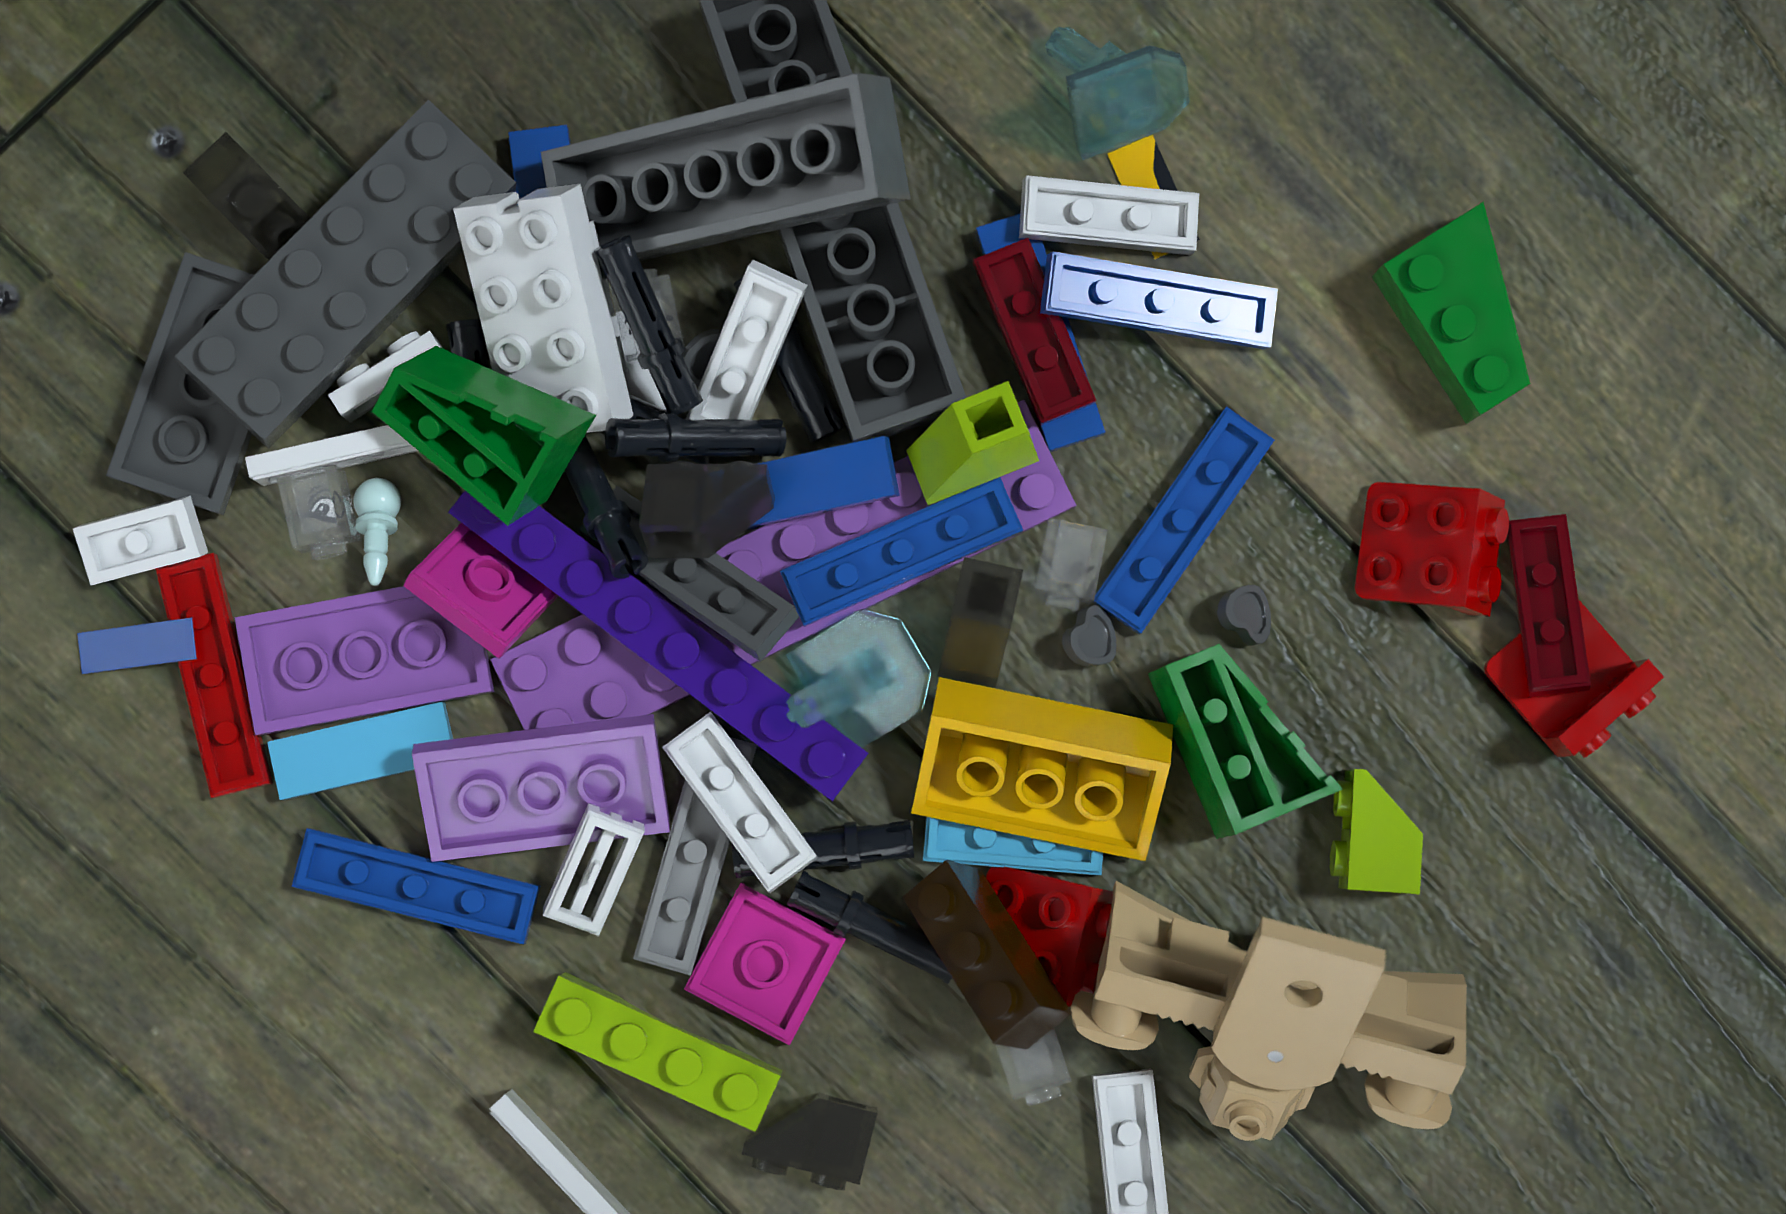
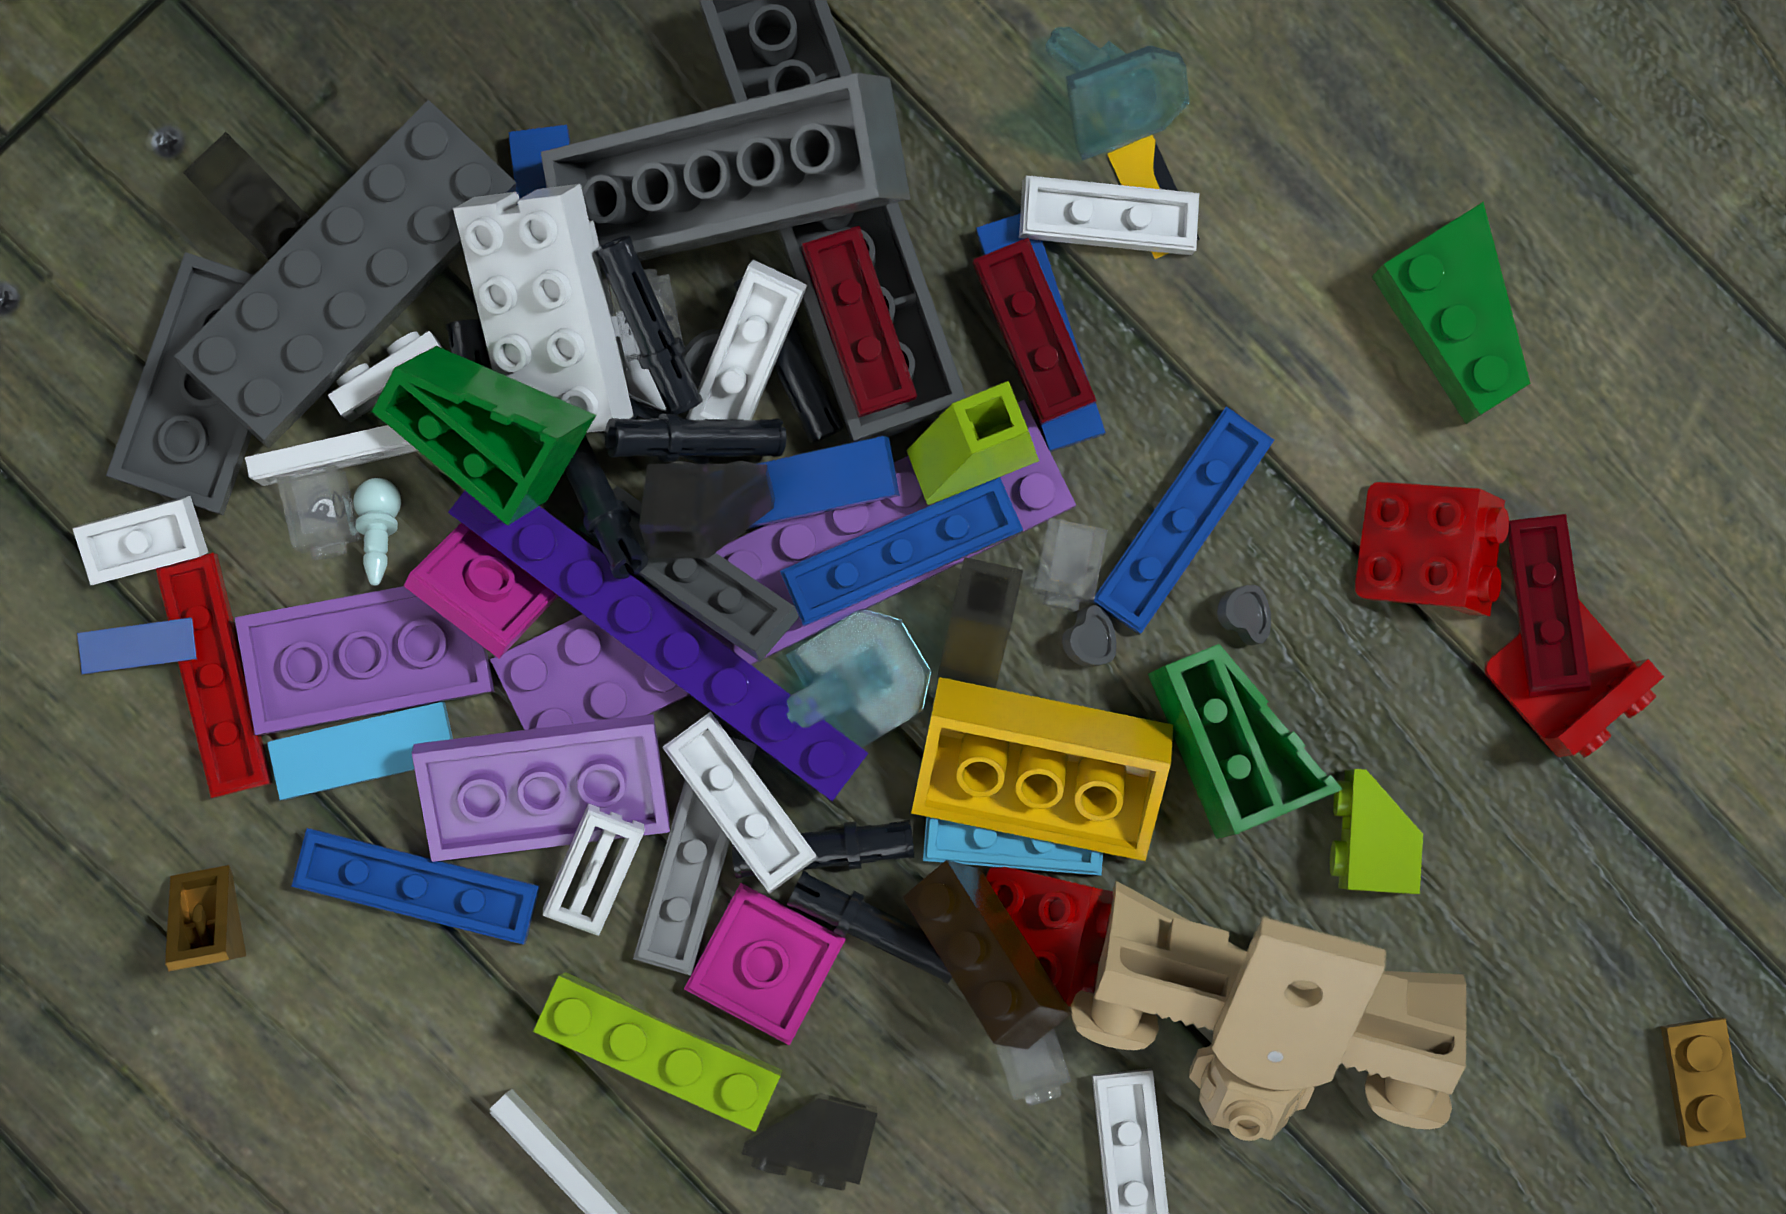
tile [1040,251,1277,349] -> none
none -> pearl gold slope [165,865,246,971]
none -> dark red tile [801,226,917,418]
none -> pearl gold plate [1661,1017,1746,1147]

